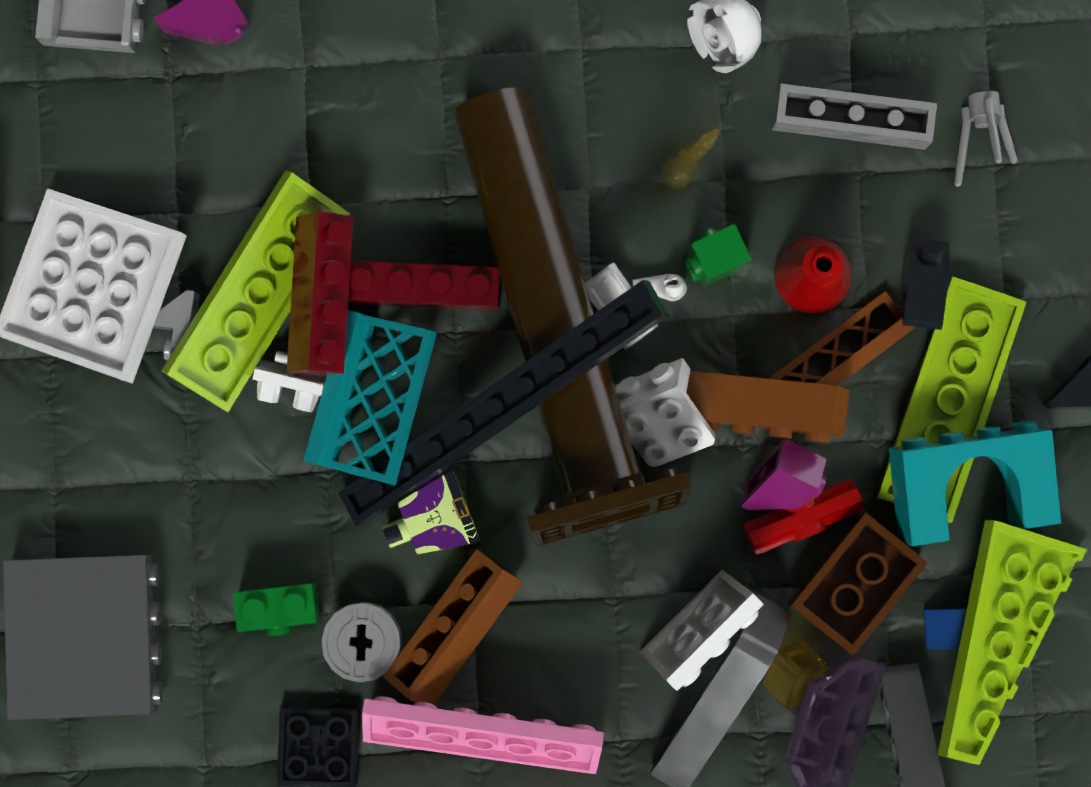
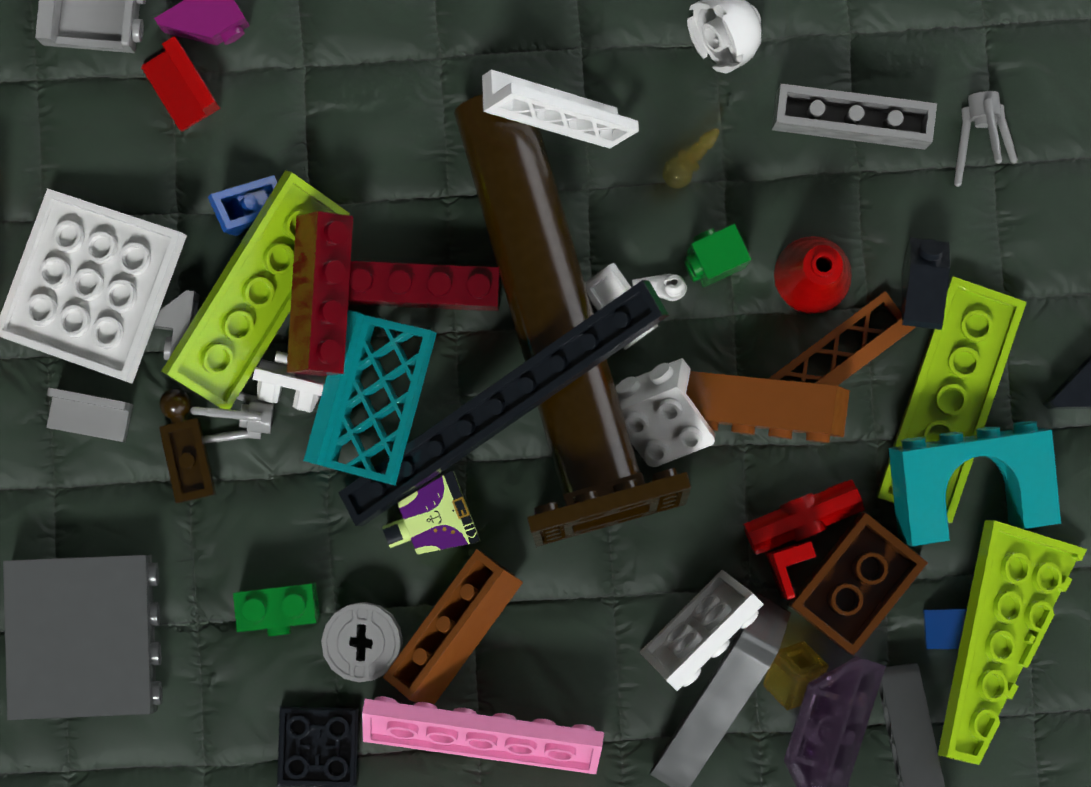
magenta slope [741,439,826,510] -> none
none -> light grey panel [46,388,133,443]
none -> red panel [141,36,221,131]
none -> dark brown plate [159,388,216,503]
none -> light grey plant [190,392,274,443]
none -> blue slope [208,175,277,236]
none -> white fence [482,69,639,149]
none -> red panel [766,541,816,600]

